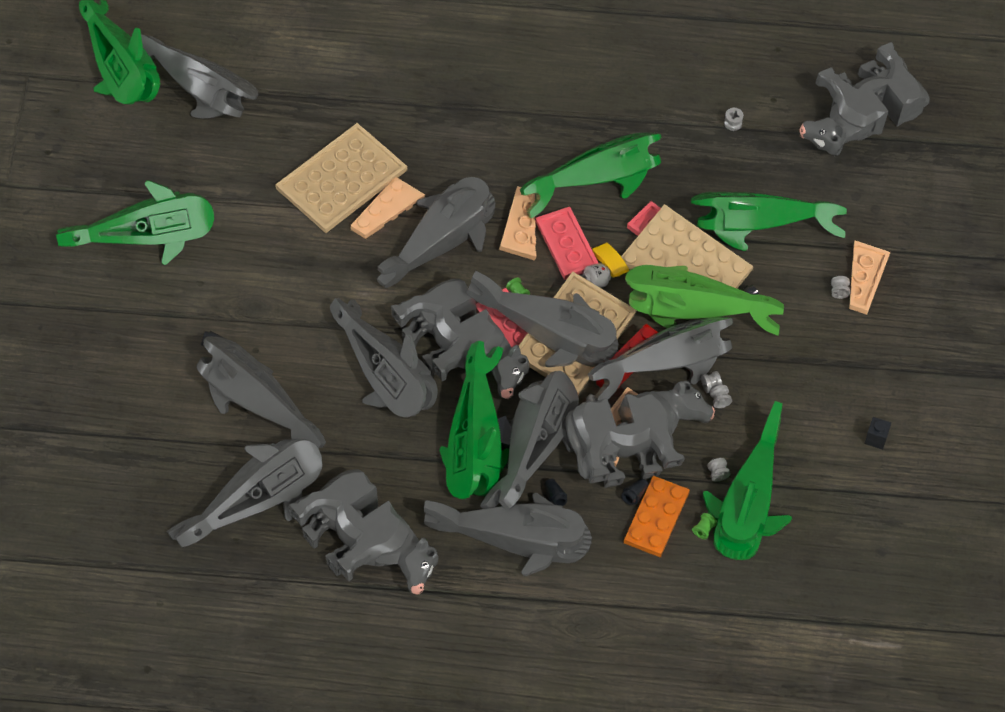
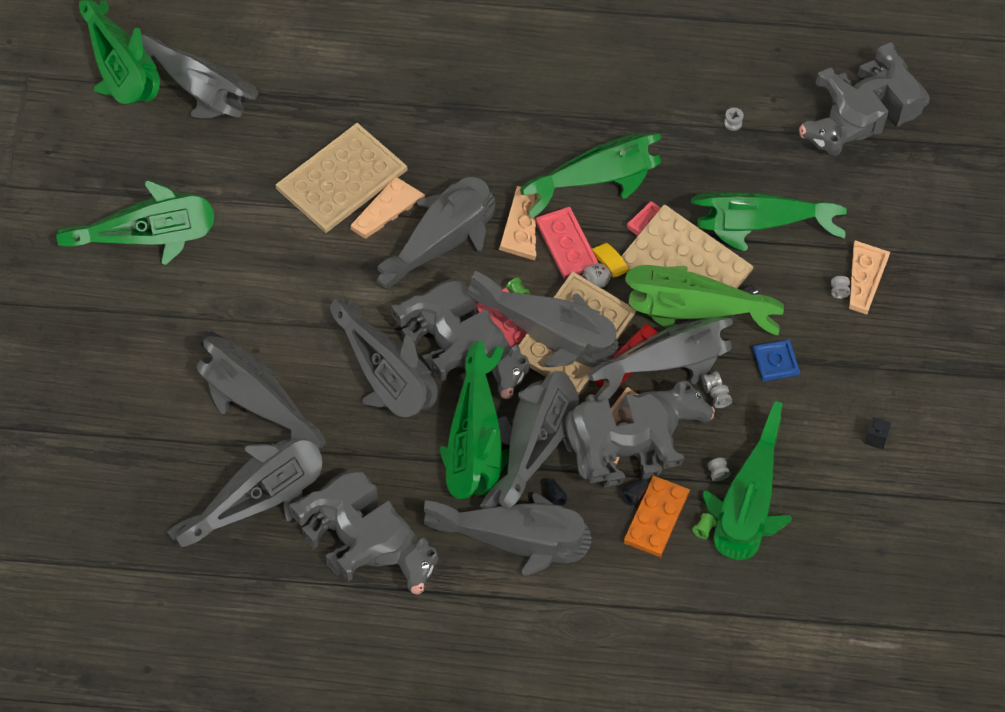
none -> blue tile [752,339,800,382]

